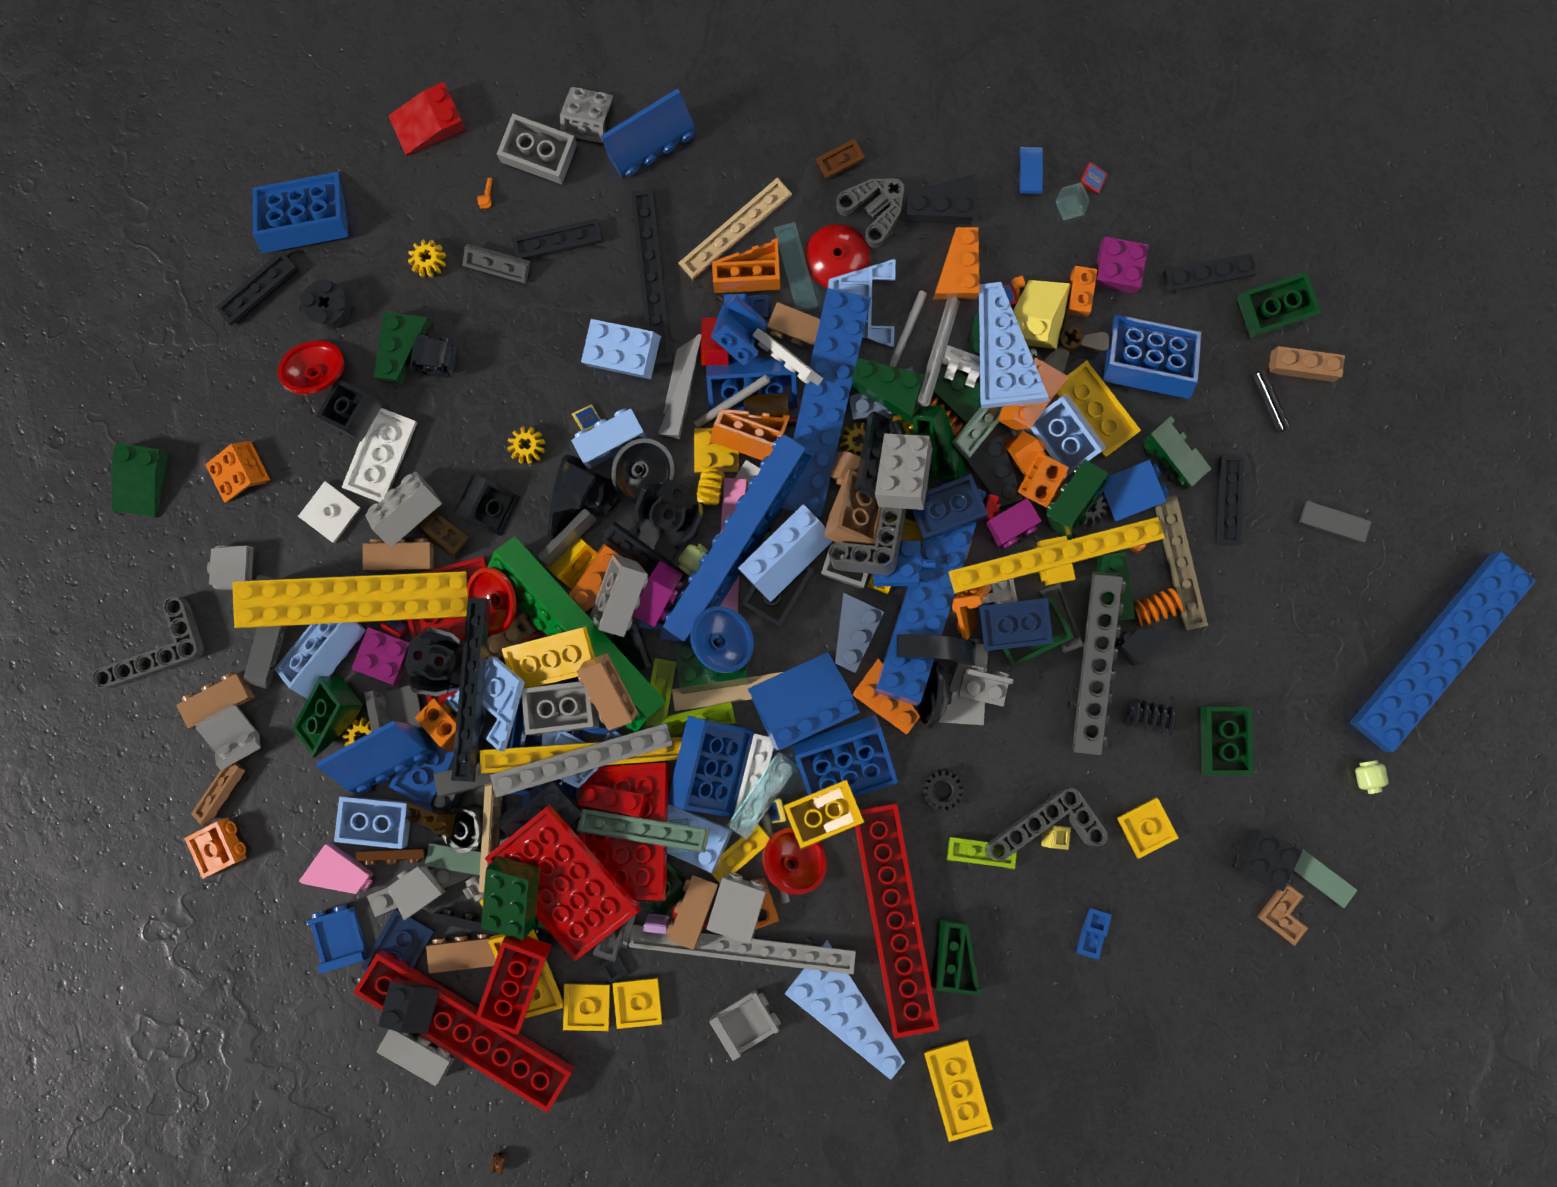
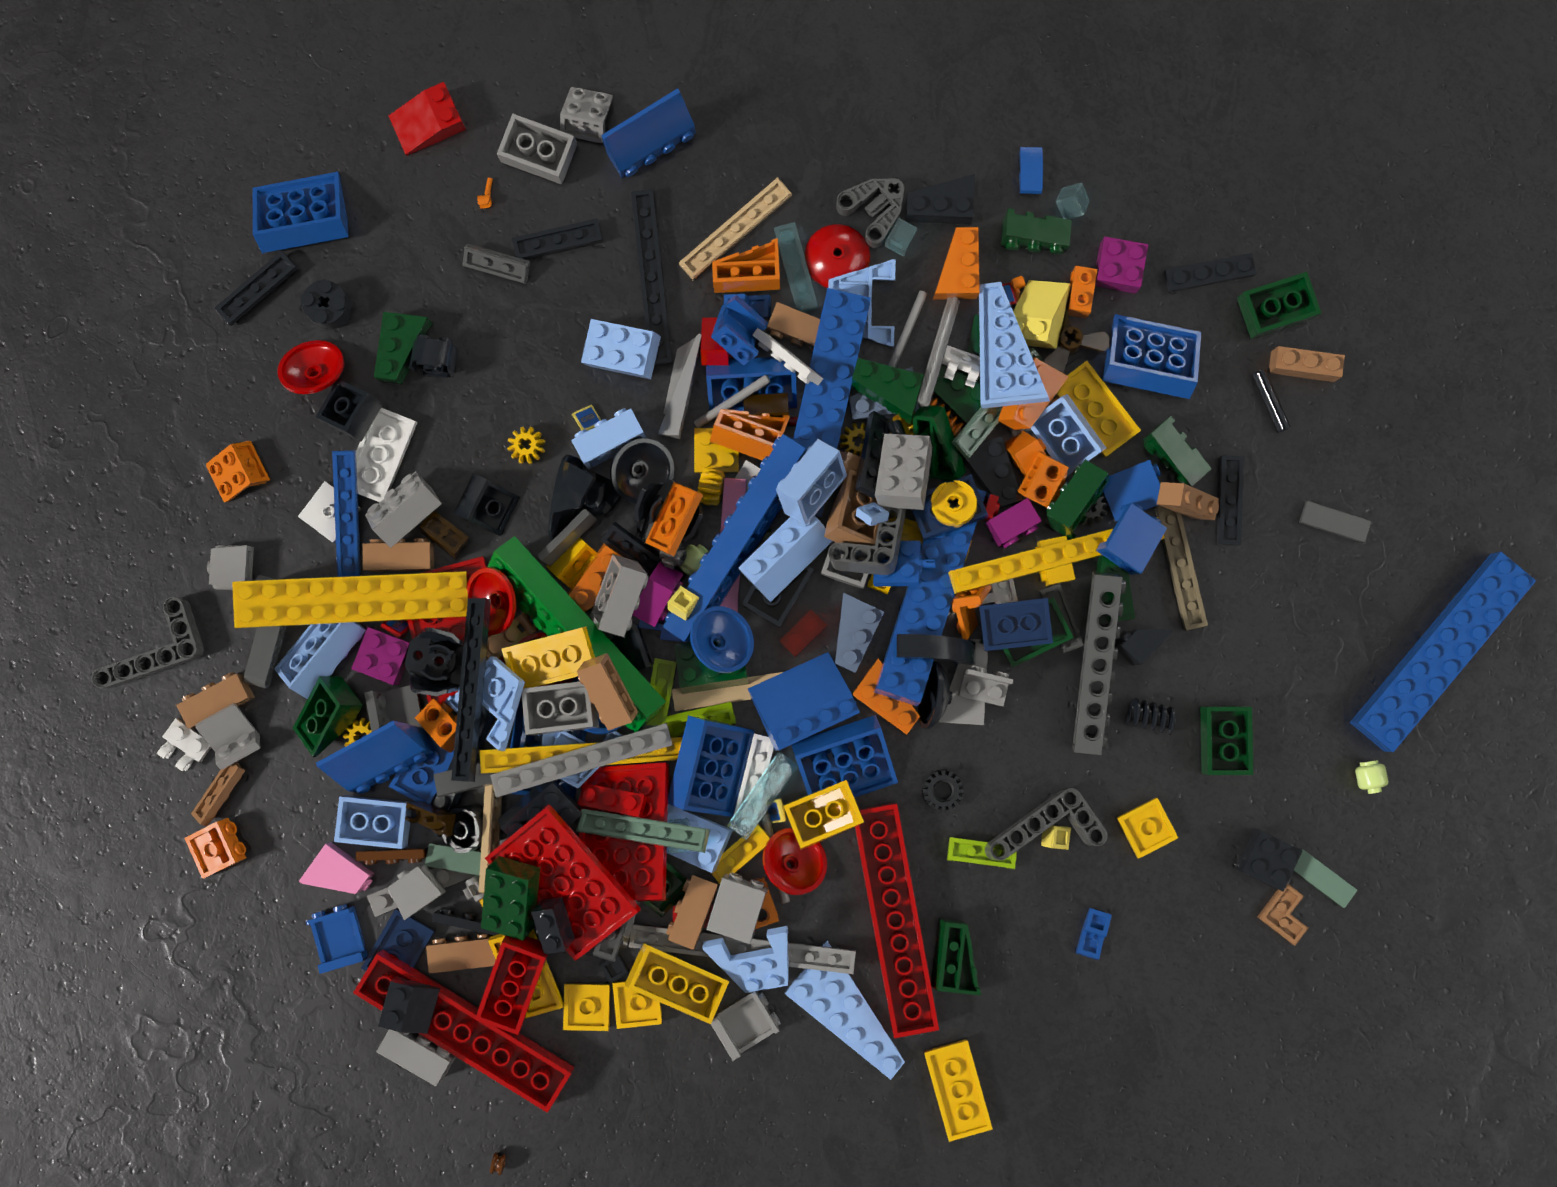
dark green slope [111,442,169,518] -> none
yellow gear [408,240,446,278] -> none
lavender tile [643,913,670,934] -> none
reddish brown plate [816,138,865,180] -> none
slope [1078,162,1107,194] -> none
orange piece [1133,588,1183,629] -> none
none -> white plate [157,718,211,771]
none -> blue tile [332,451,361,577]
none -> black brick [531,897,575,954]
none -> yellow brick [625,943,729,1024]
none -> orange tile [645,482,703,556]
none -> dark grey gear [659,543,687,569]
none -> light yellow slope [667,586,699,621]
none -> light blue wing [702,926,789,993]
none -> light blue brick [776,439,847,526]
none -> clear red brick [779,609,827,657]
none -> light blue plate [856,502,889,526]
none -> clear light blue panel [885,218,917,257]
none -> yellow plate [931,481,977,527]
none -> dark green wedge [1001,208,1072,254]
none -> blue panel [1096,503,1167,575]
none -> medium nougat brick [1157,482,1219,520]

